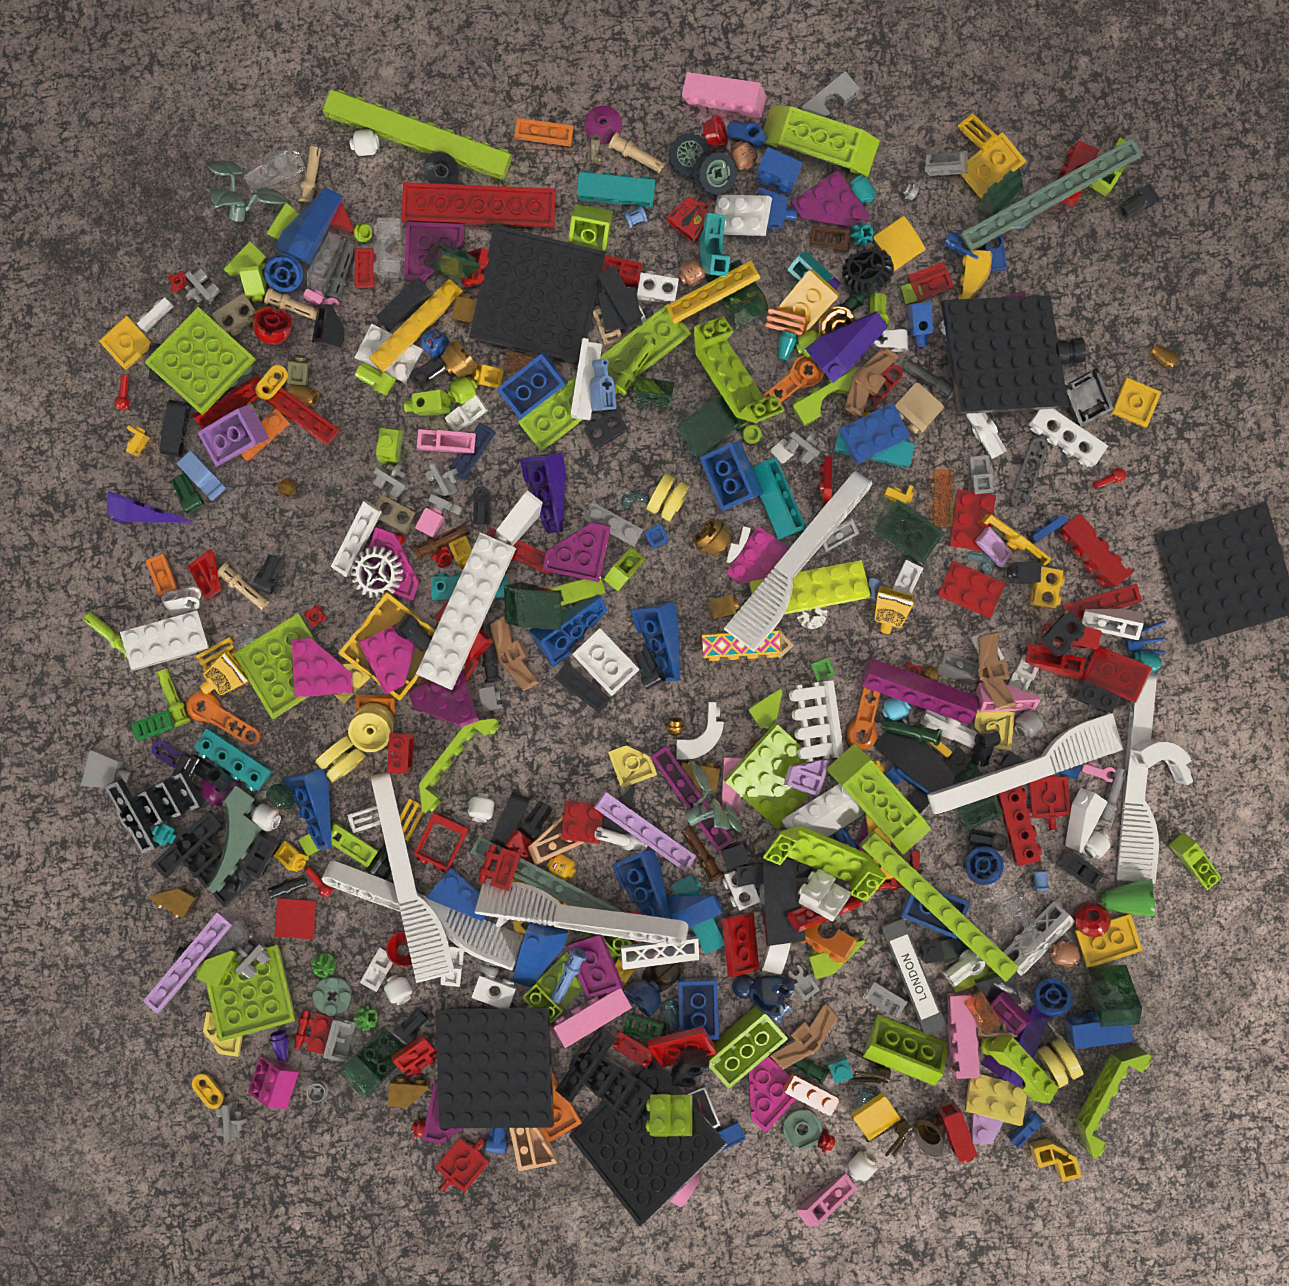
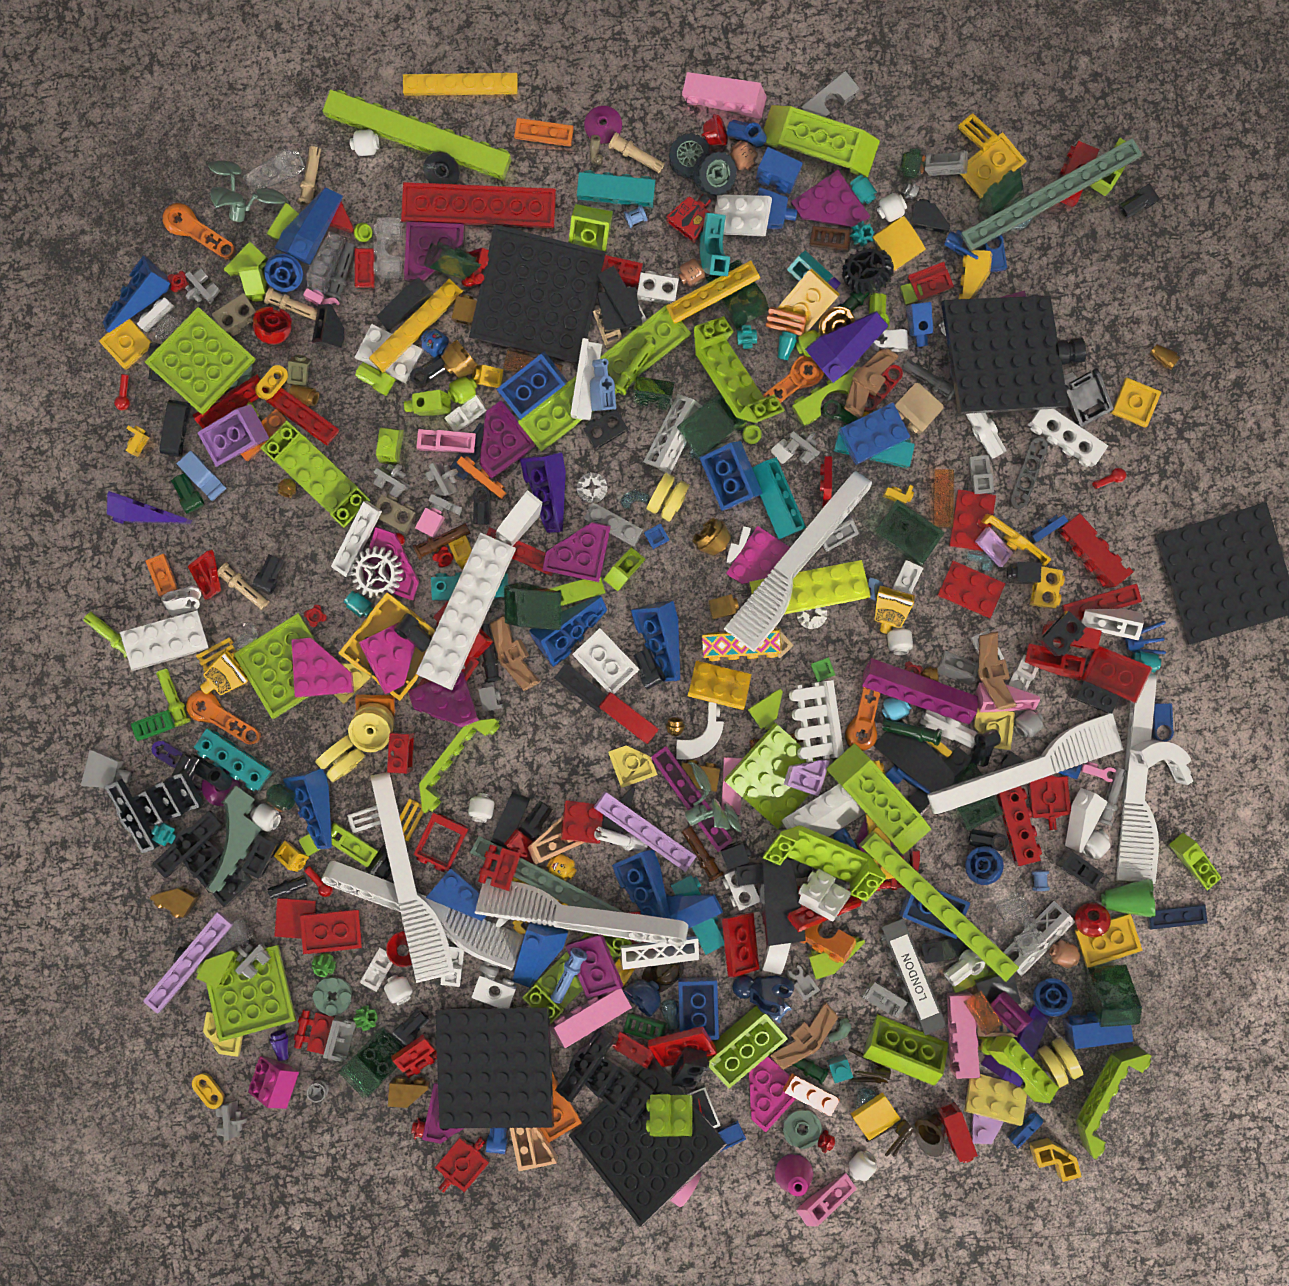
none -> blue wedge [102,255,171,332]
none -> orange beam [162,203,236,259]
none -> lime slope [260,421,371,528]
none -> red plate [300,909,362,954]
none -> teal brick [344,591,373,618]
none -> yellow plate [403,73,518,96]
none -> orange plate [456,456,506,499]
none -> magenta plate [479,401,536,479]
none -> white gear [577,472,607,503]
none -> red slope [598,692,659,745]
none -> white fence [643,394,704,474]
none -> yellow plate [688,661,752,710]
none -> teal gear [737,325,757,349]
none -> dark pink cone [775,1154,813,1197]
none -> dark green piece [821,400,859,424]
none -> sand green arm [827,1018,851,1043]
none -> white head [877,193,907,222]
none -> white head [887,626,913,655]
none -> clear green head [899,148,926,179]
none -> black slope [910,199,950,235]
none -> dark blue tile [1147,903,1208,930]
none -> blue piece [1152,703,1174,742]

